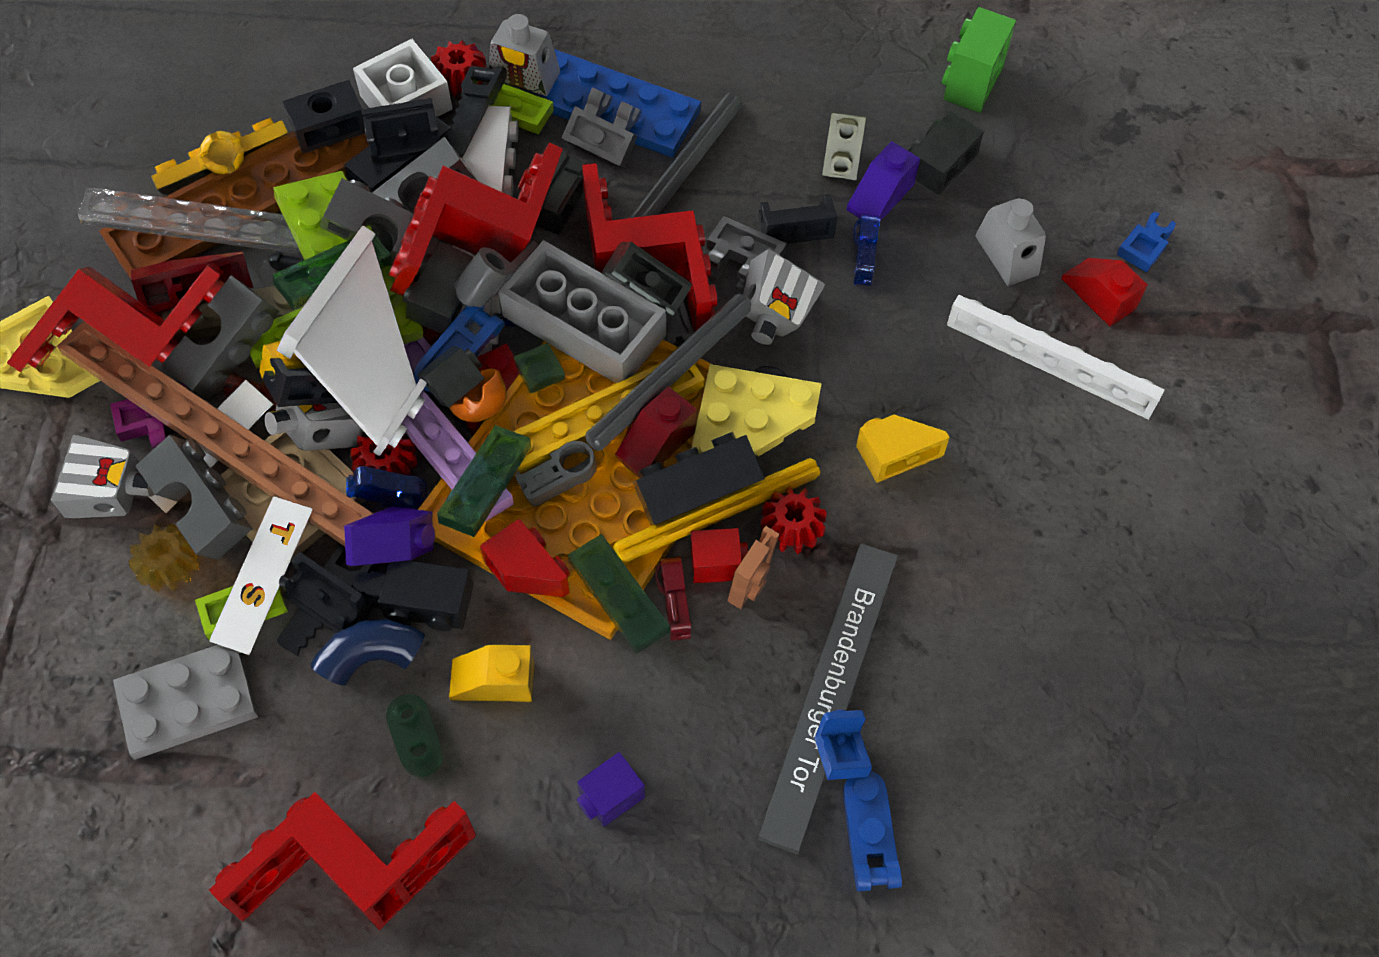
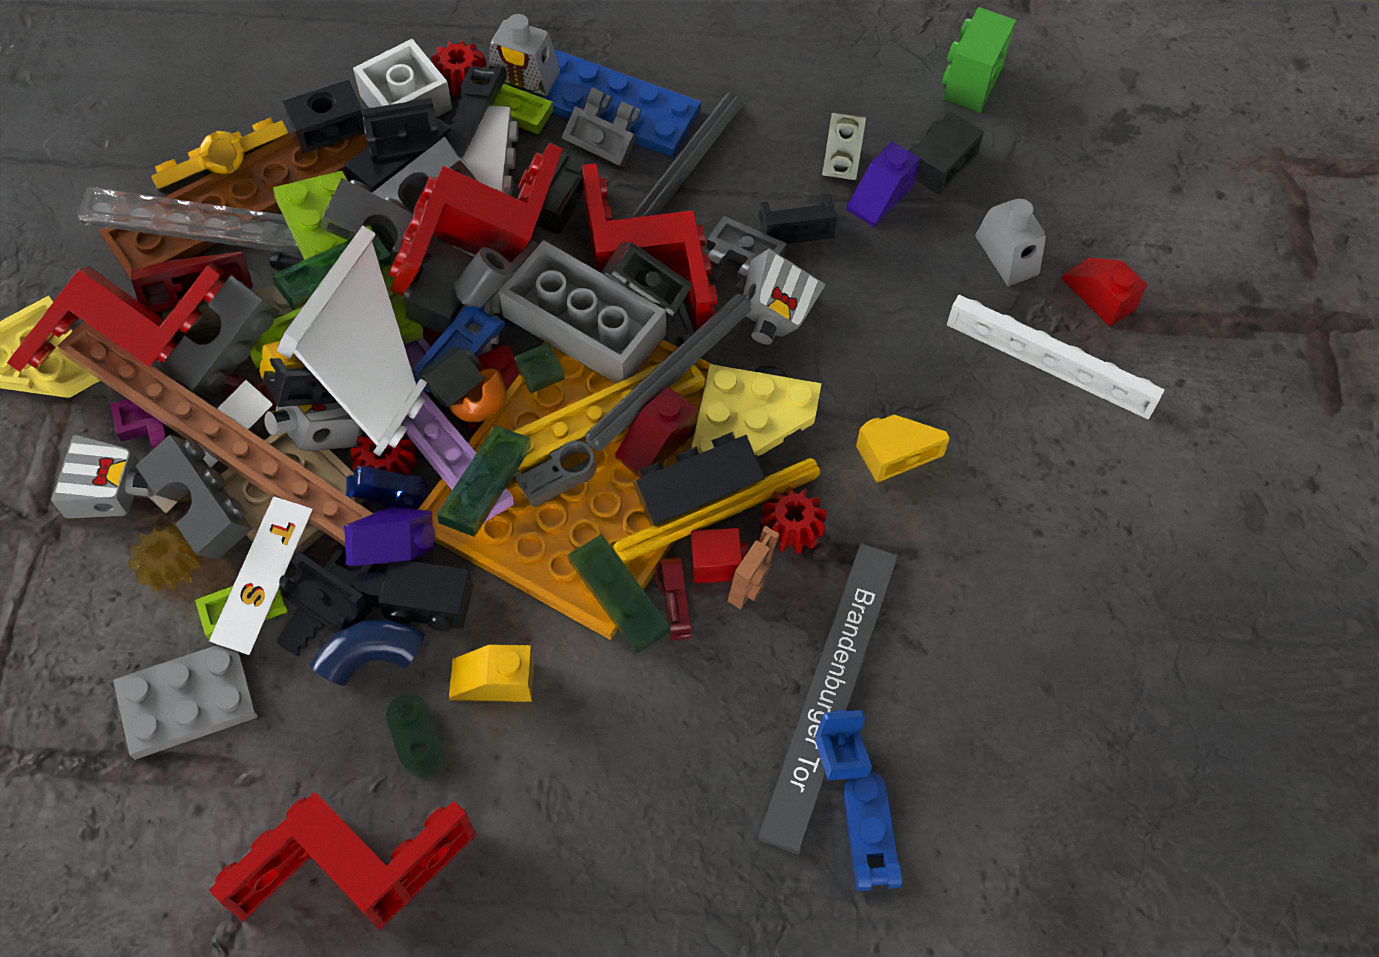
red slope [479,518,570,597] -> none
dark purple brick [576,752,645,827] -> none
clear blue piece [853,214,880,286] -> none
blue plate [1116,212,1176,273] -> none

